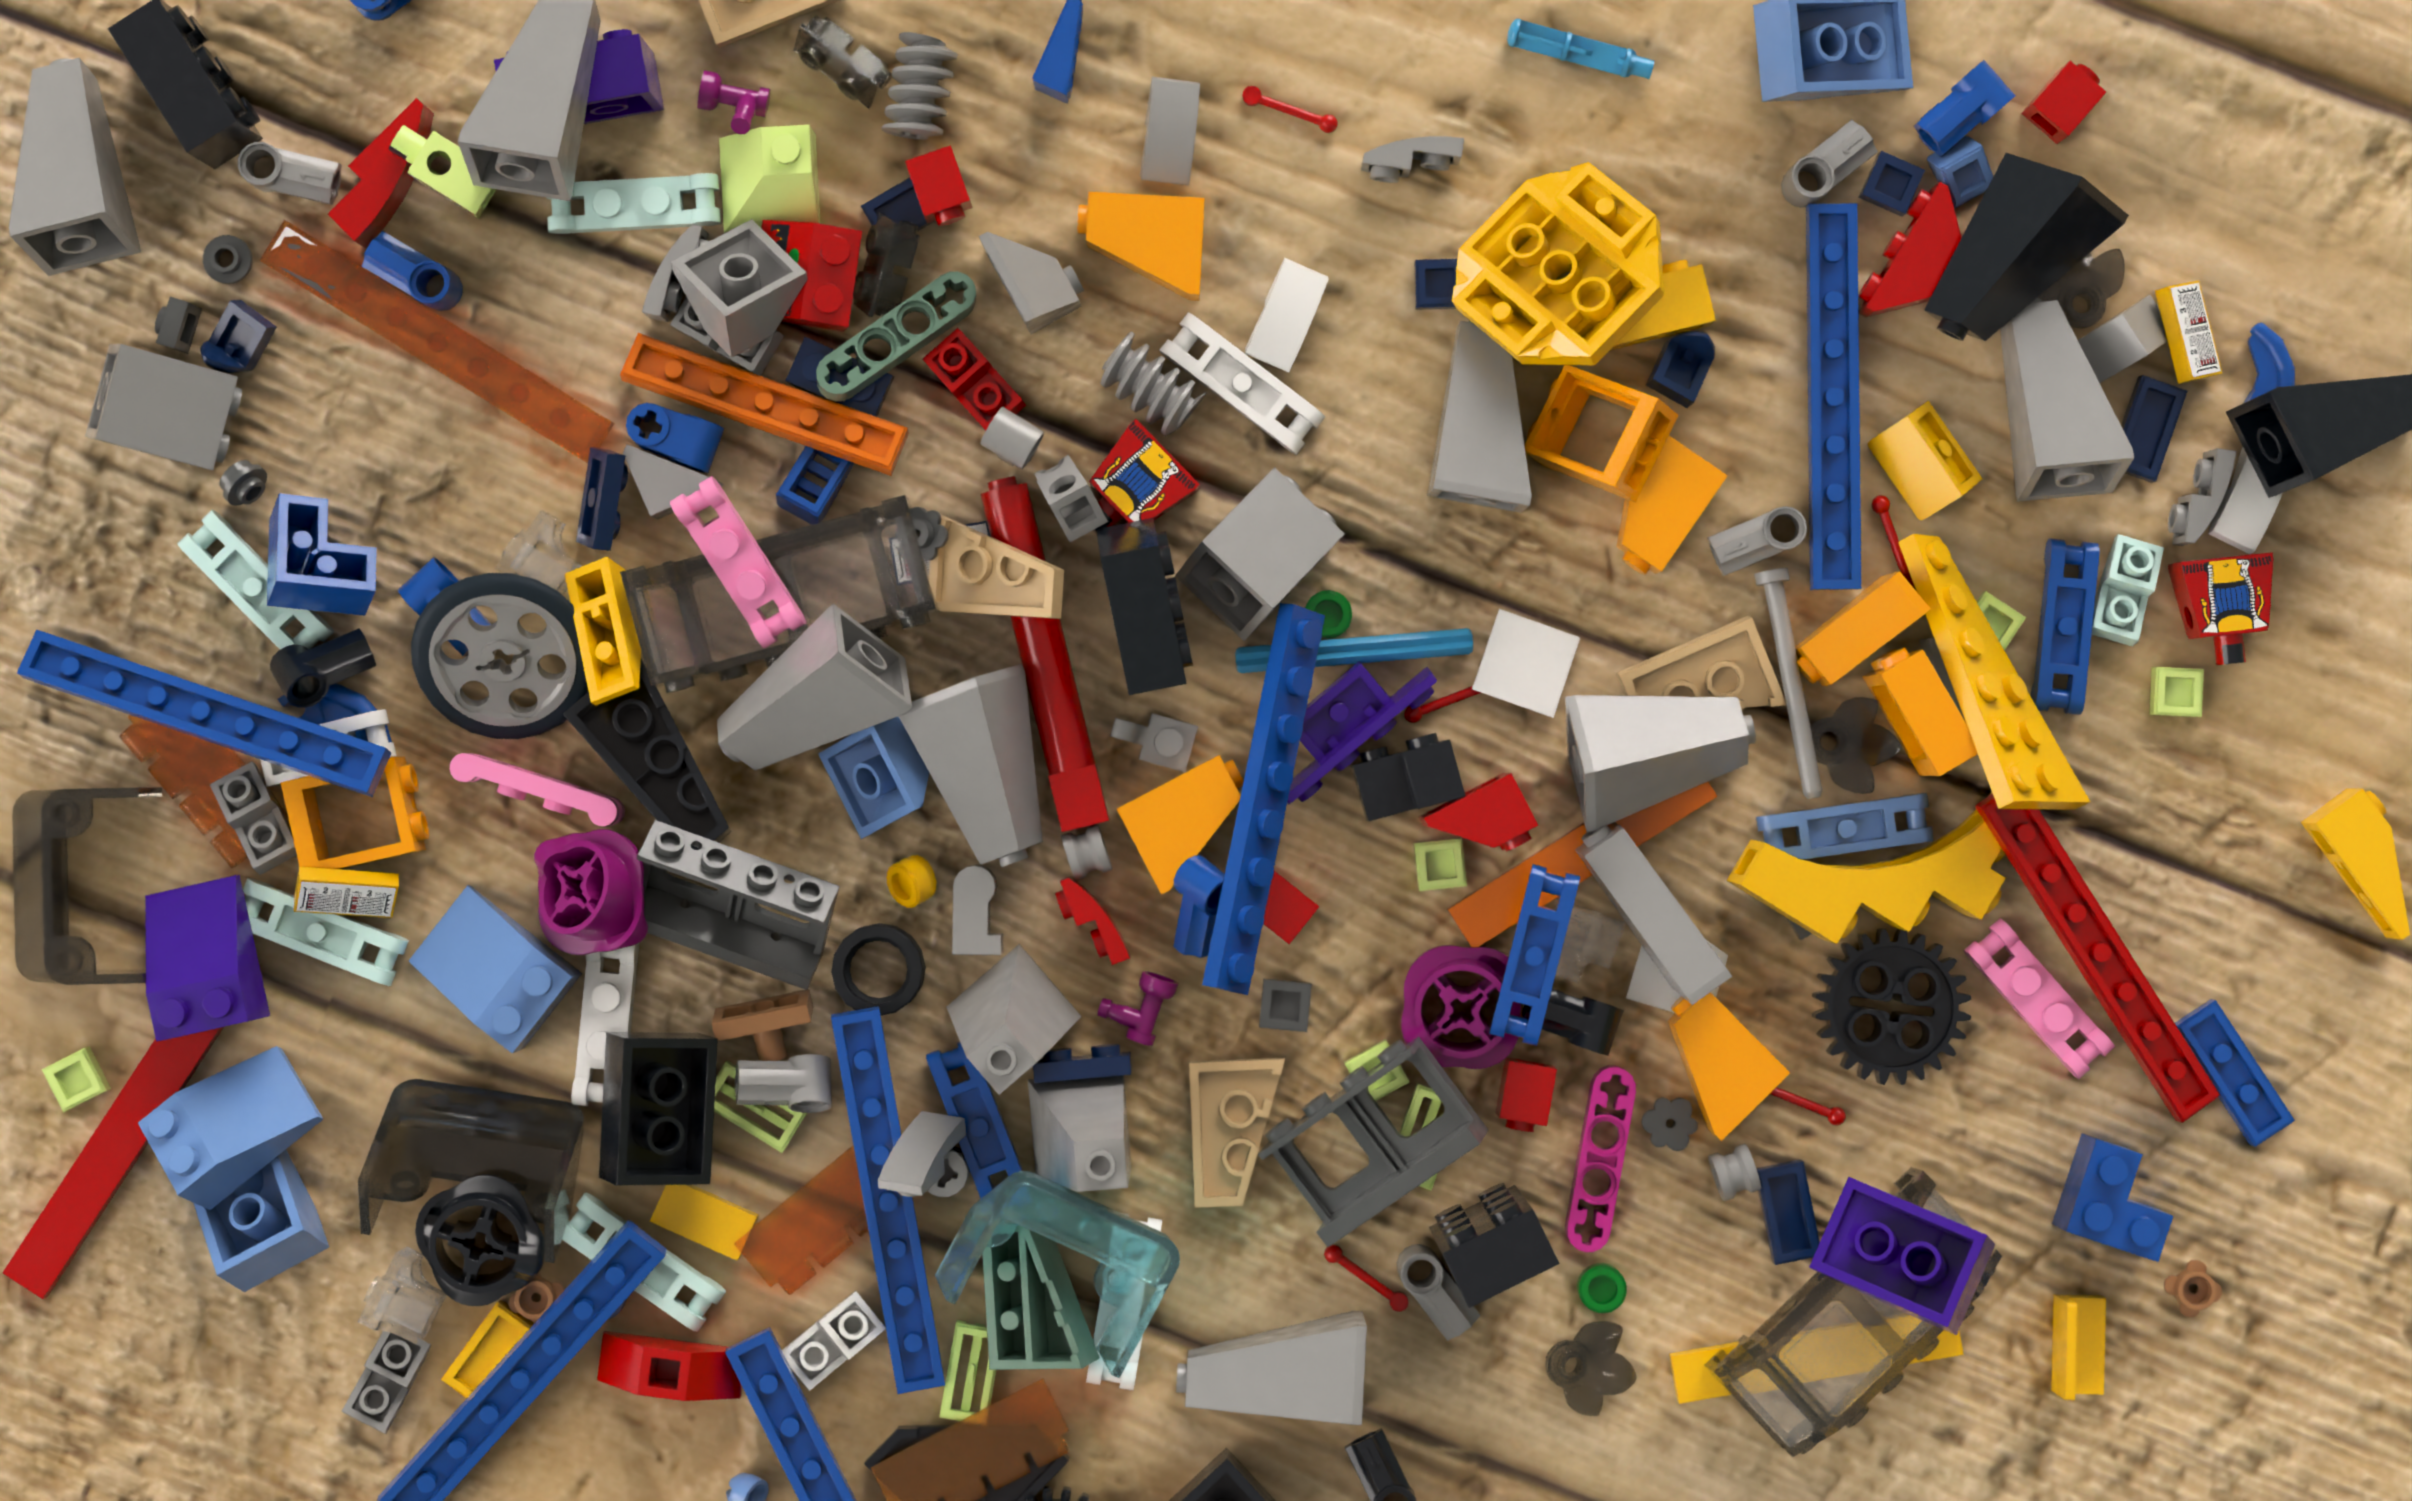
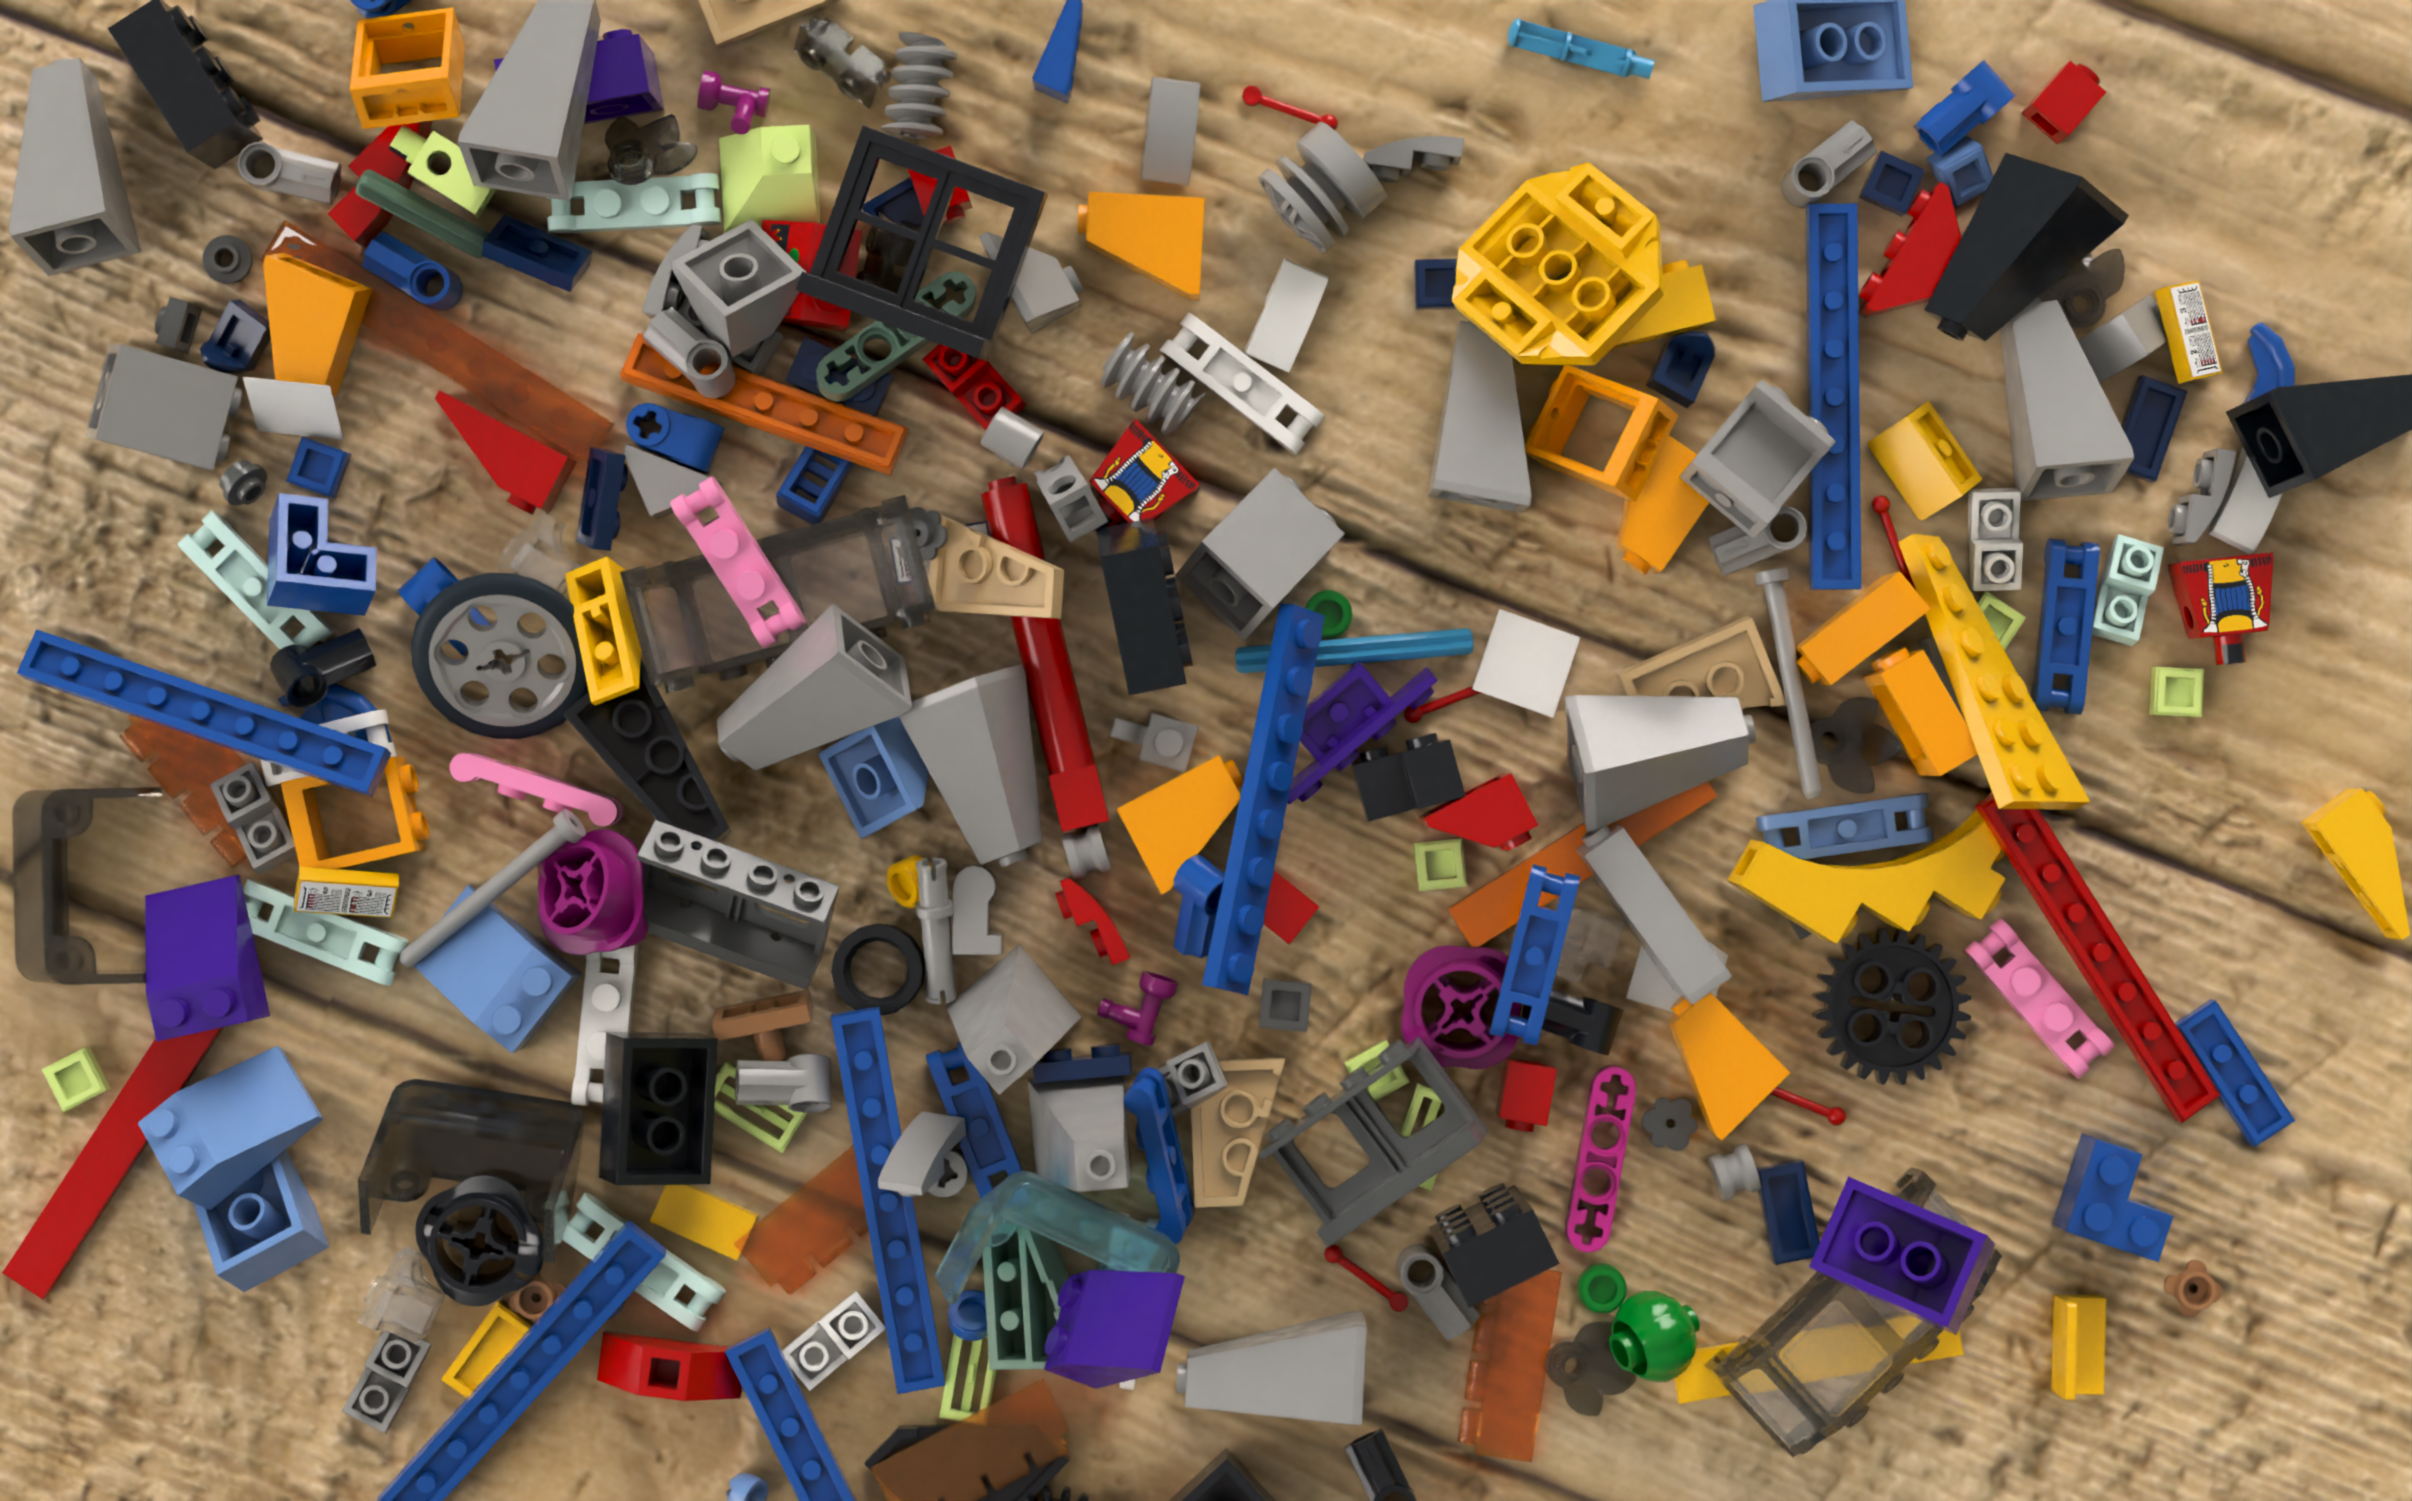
none -> white sticker [243,377,344,440]
none -> light orange slope [263,253,372,397]
none -> blue tile [286,436,351,499]
none -> light orange window [350,7,465,129]
none -> sand green axle [355,170,489,258]
none -> light grey bar [399,809,586,967]
none -> red slope [435,390,576,515]
none -> dark blue plate [481,215,592,292]
none -> clear smoke plate [605,114,698,185]
none -> light grey piece [643,307,736,399]
none -> black window [796,125,1048,361]
none -> light grey pin [915,858,957,1004]
none -> blue tile [948,1290,987,1341]
none -> dark purple slope [1044,1270,1185,1389]
none -> blue plate [1124,1067,1195,1246]
none -> light grey slope [1133,1042,1228,1118]
none -> light grey wheel [1258,121,1387,253]
none -> clear orange windscreen [1457,1269,1562,1462]
none -> green plant [1609,1291,1700,1382]
none -> light grey panel [1679,380,1836,539]
none -> white slope [1968,488,2023,591]

